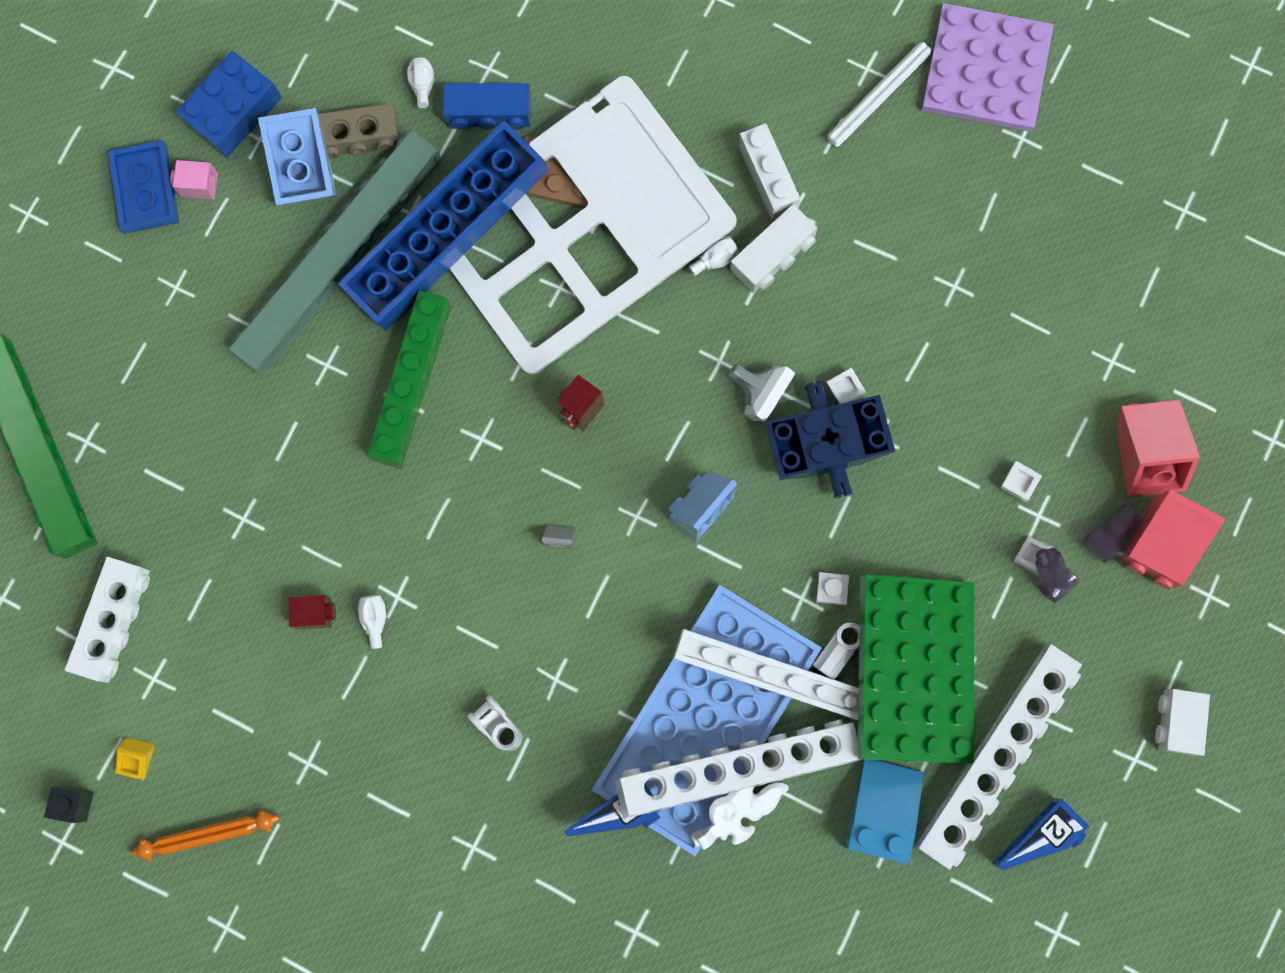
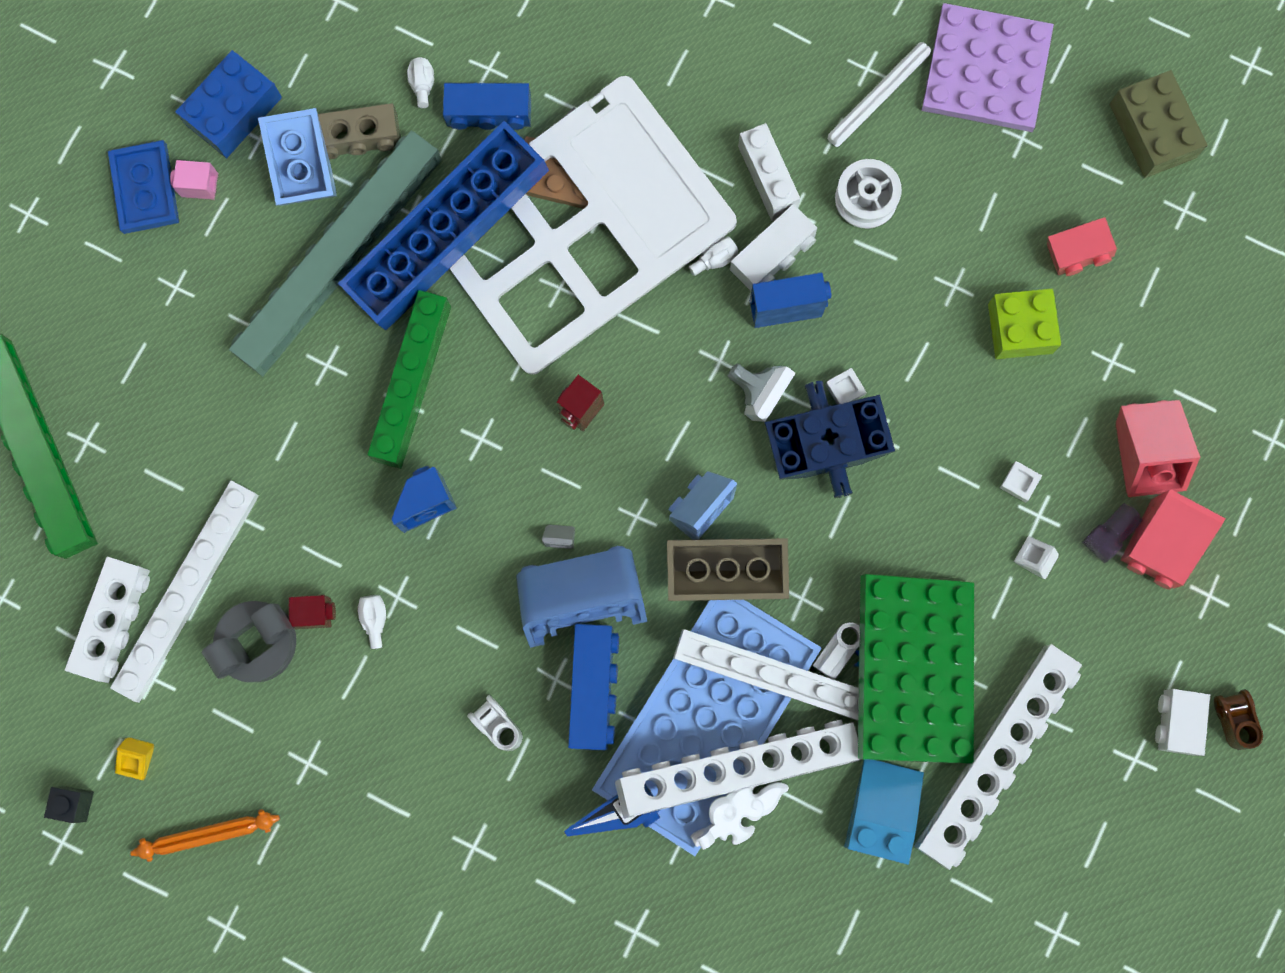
white plate [816,572,849,606] -> none
blue slope [992,798,1089,870] -> none
clear purple piece [1035,547,1079,603] -> none
none -> white plate [110,481,259,703]
none -> dark grey piece [201,601,296,682]
none -> blue slope [392,466,457,533]
none -> medium blue windscreen [516,546,647,648]
none -> blue brick [568,624,619,750]
none -> dark tan slope [667,538,789,601]
none -> blue brick [749,273,831,328]
none -> white wheel [835,159,902,229]
none -> lime brick [988,288,1061,359]
none -> coral brick [1047,217,1117,276]
none -> olive brick [1109,70,1208,178]
none -> reddish brown piece [1214,689,1263,750]

